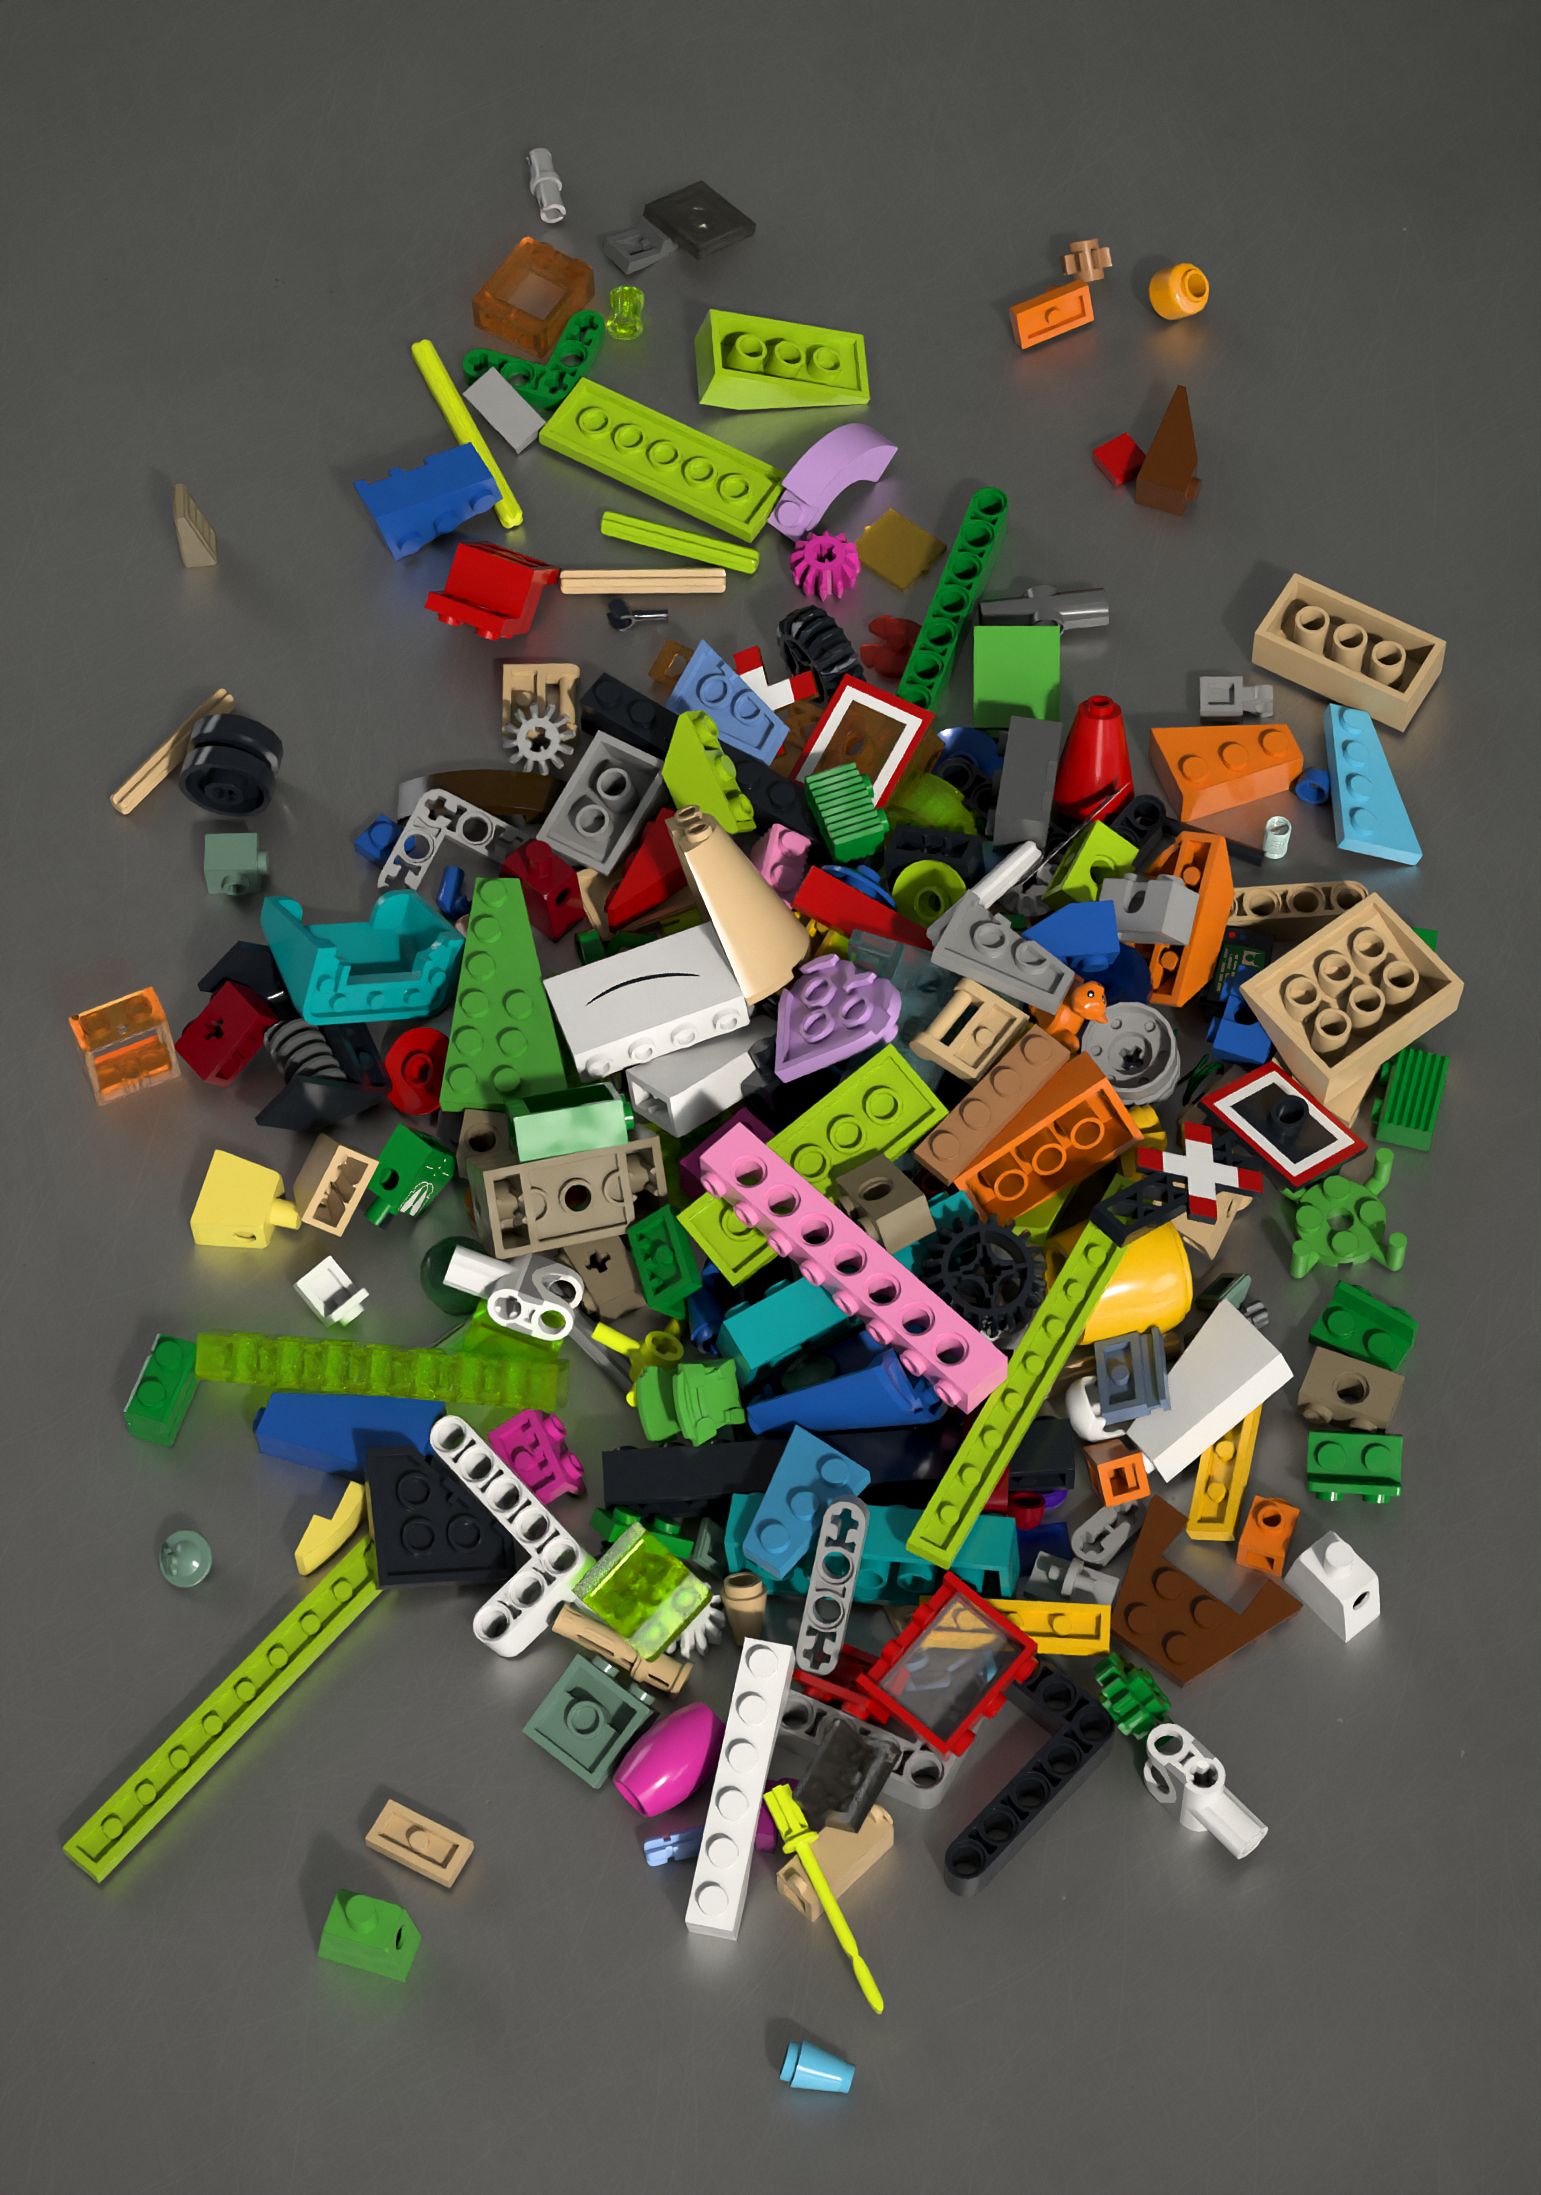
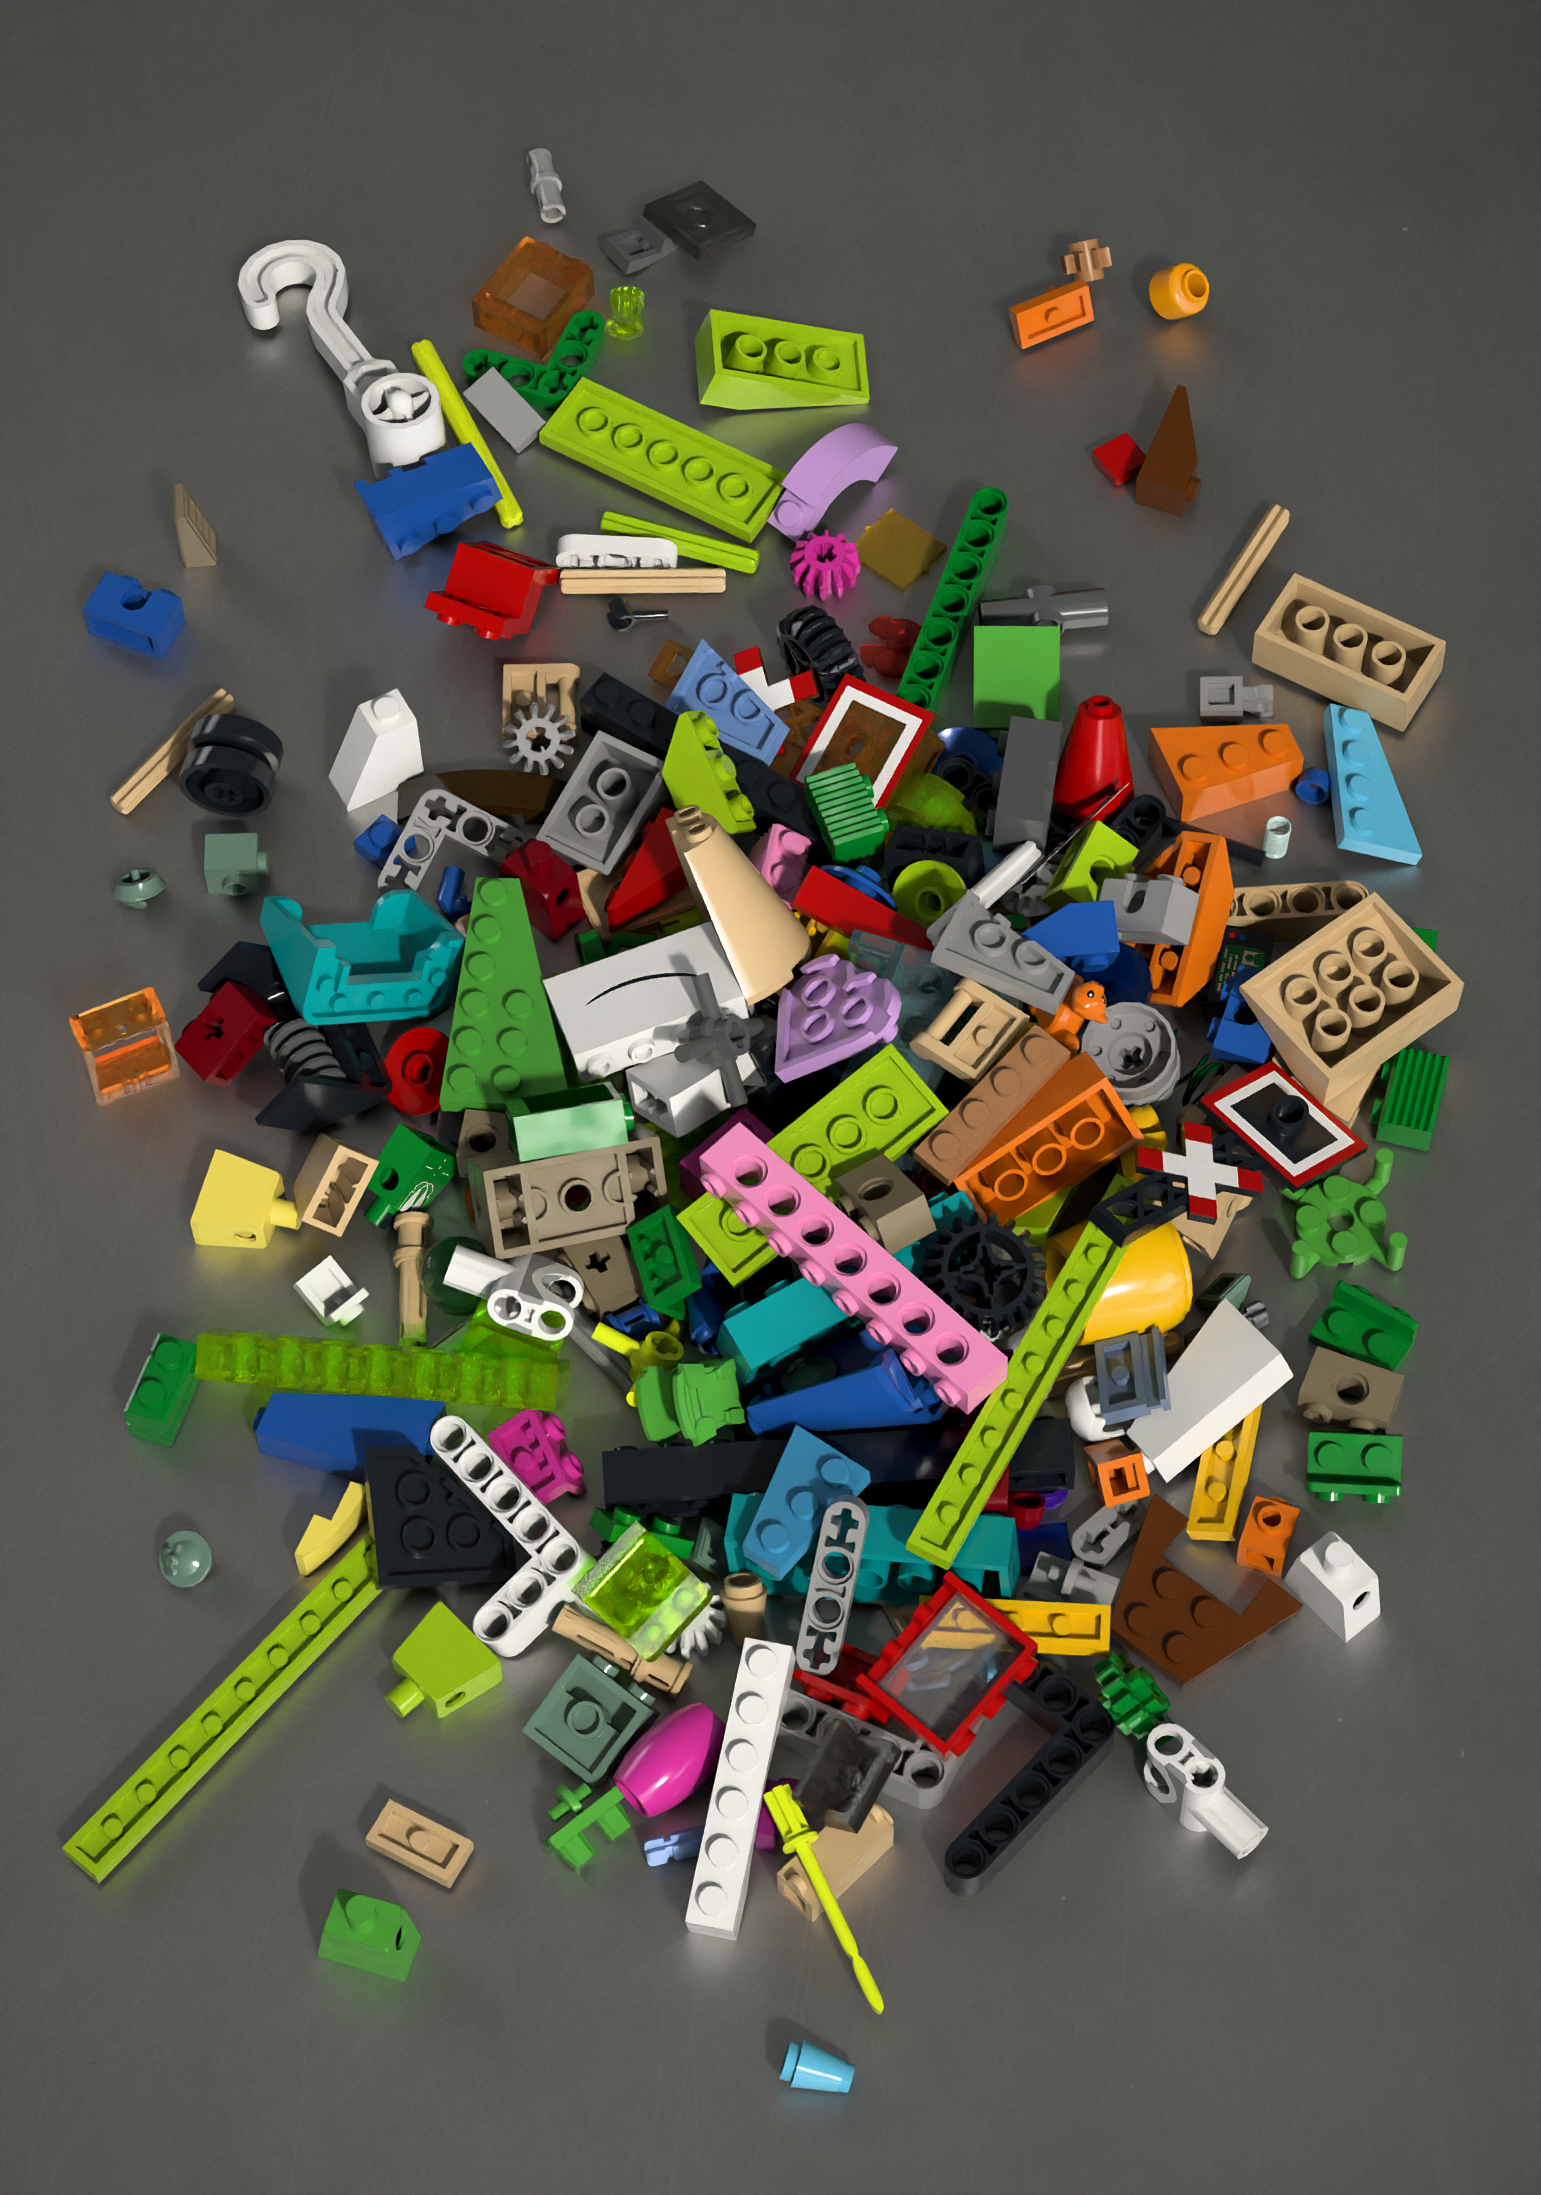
none -> blue brick [83,571,186,660]
none -> sand green hat [113,867,166,910]
none -> white piece [238,240,448,481]
none -> white slope [328,688,424,812]
none -> lime torso [384,1601,503,1718]
none -> tan pin [393,1211,434,1350]
none -> bright green hips [541,1783,632,1870]
none -> white beam [556,534,678,570]
none -> blue bush [604,1298,663,1341]
none -> dark grey bar [674,972,764,1108]
none -> tan axle [1197,504,1290,636]

